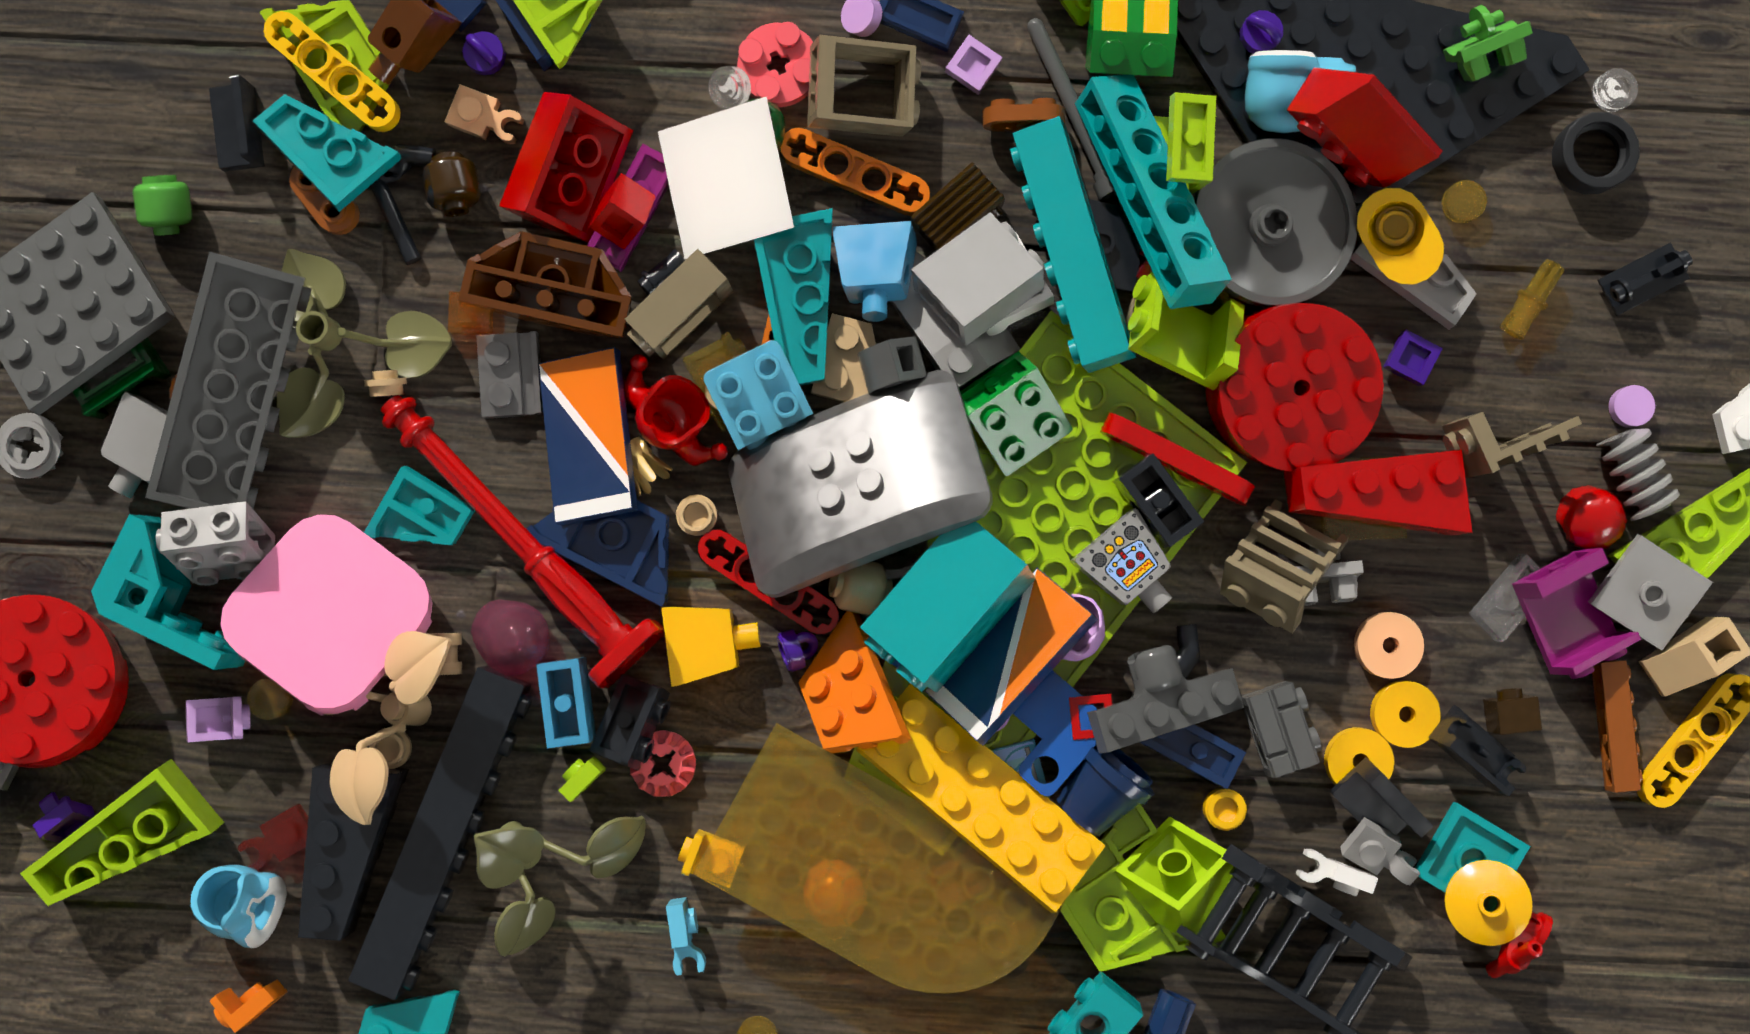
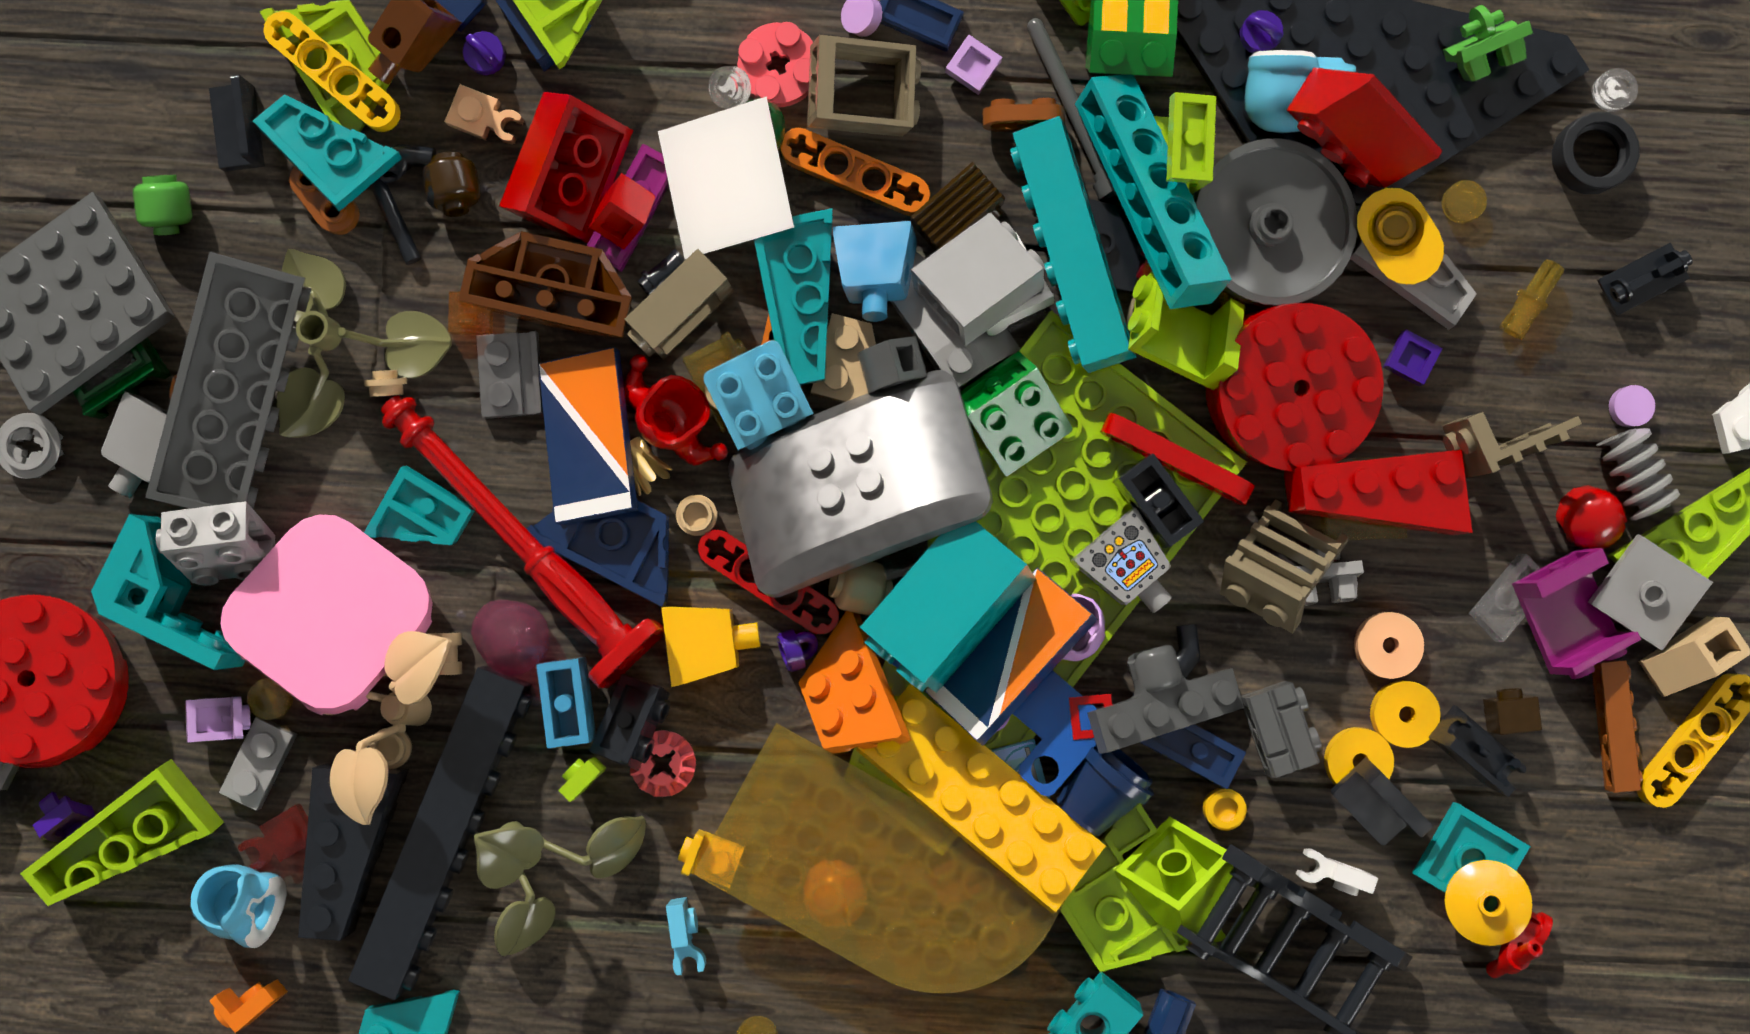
light grey plate [1340,817,1420,885] -> none
none -> light grey plate [219,716,298,810]

